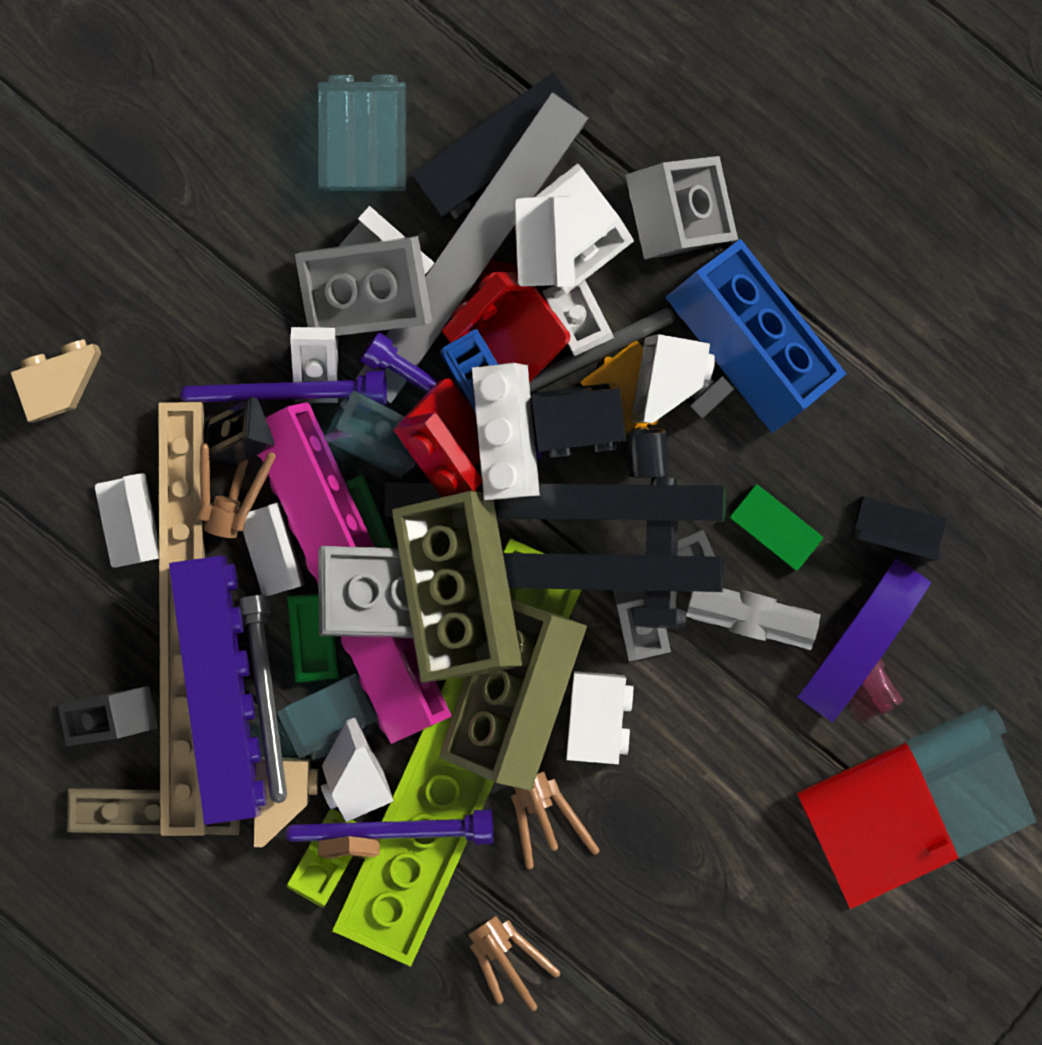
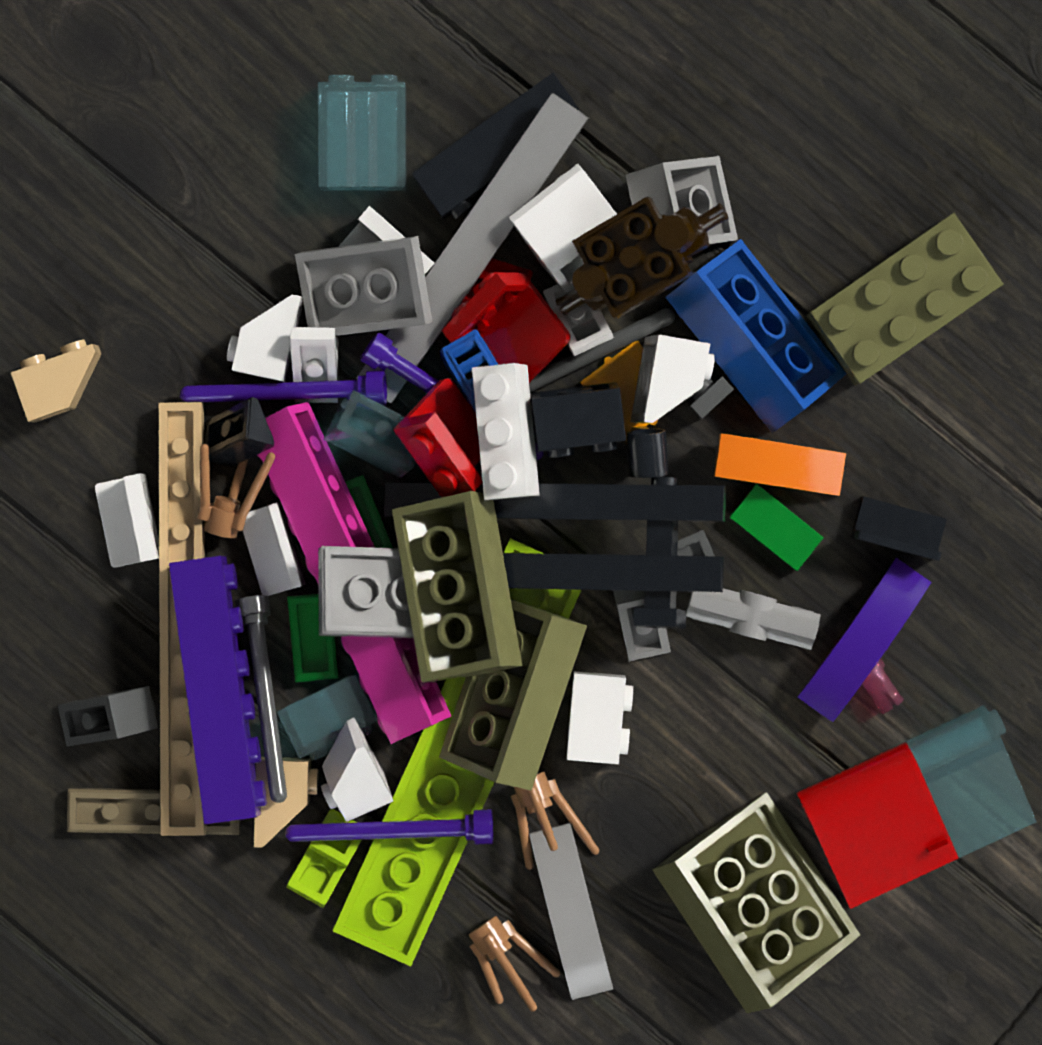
medium nougat tile [318,836,380,859] -> none
white panel [514,196,575,287] -> none
none -> white slope [227,294,303,382]
none -> light grey slope [529,823,613,1000]
none -> dark brown piece [555,196,729,319]
none -> olive slope [652,792,861,1013]
none -> orange slope [713,433,846,496]
none -> olive brick [806,213,1003,385]

